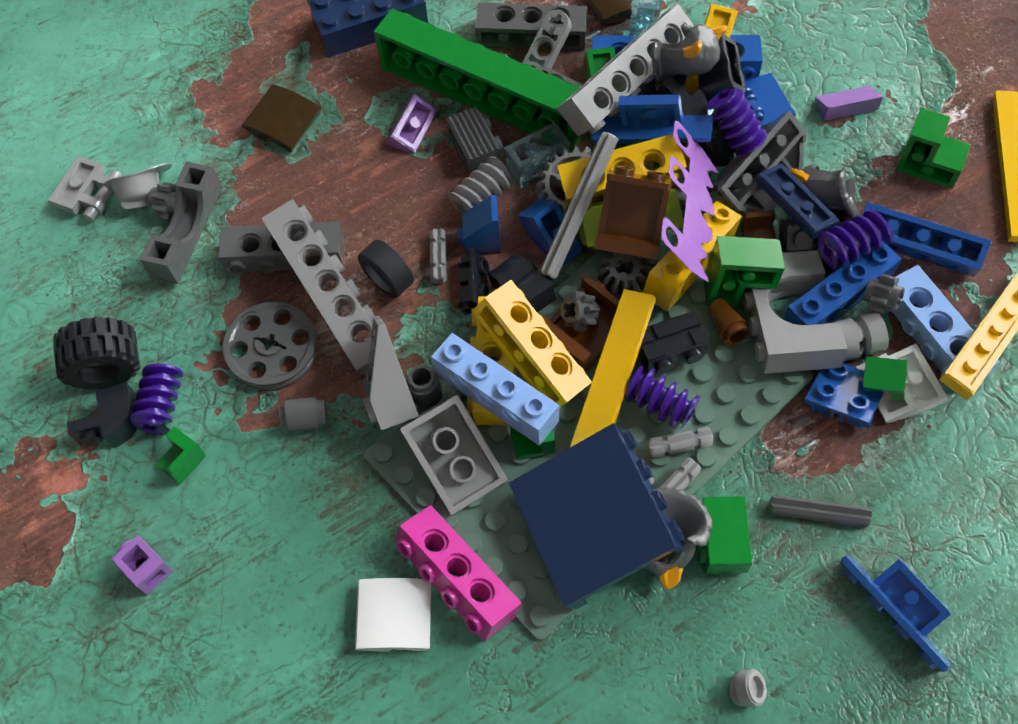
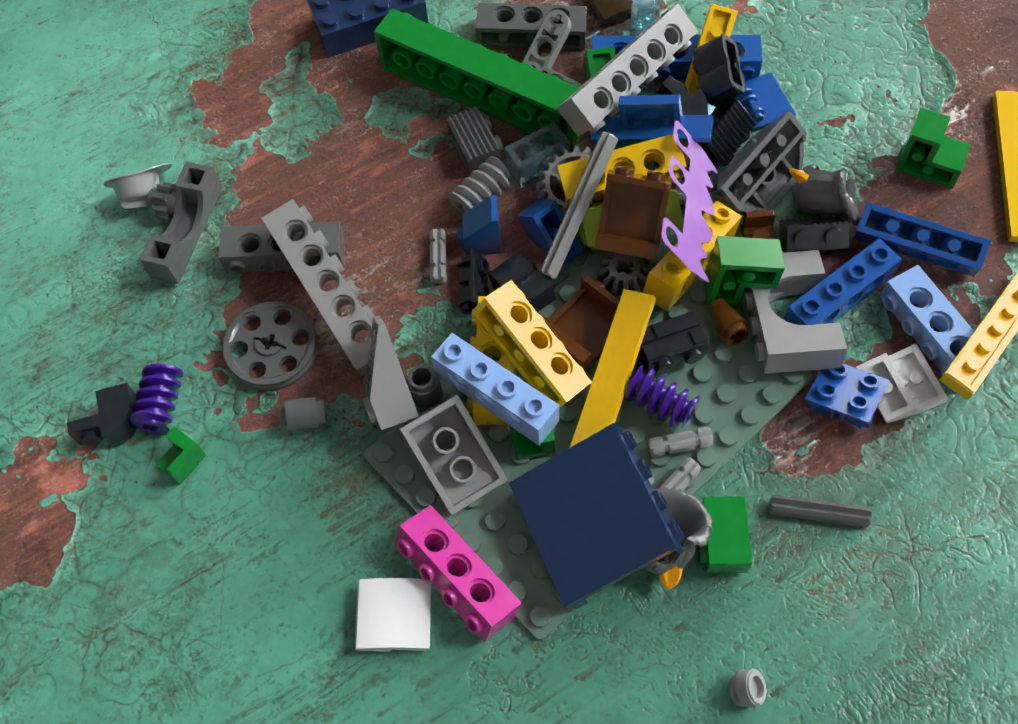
light grey plate [48,156,122,222] -> none
black tyre [53,317,140,389] -> none
medium lavender brick [111,535,173,595] -> none
dark brown slope [242,84,322,153] -> none
black tyre [357,239,414,298] -> none
medium lavender slope [385,94,438,154] -> none
dark grey gear [560,291,600,331] -> none
dark grey hair [651,22,727,83] -> none
dark purple piece [706,89,767,156] -> none
dark blue tile [756,163,840,240] -> none
medium lavender slope [815,86,883,121] -> none
dark purple piece [818,210,893,271] -> none
light grey wheel [831,312,889,361] -> none
blue bracket [841,555,952,672] -> none
green panel [863,356,908,401] -> none
dark grey gear [864,274,905,314] -> none

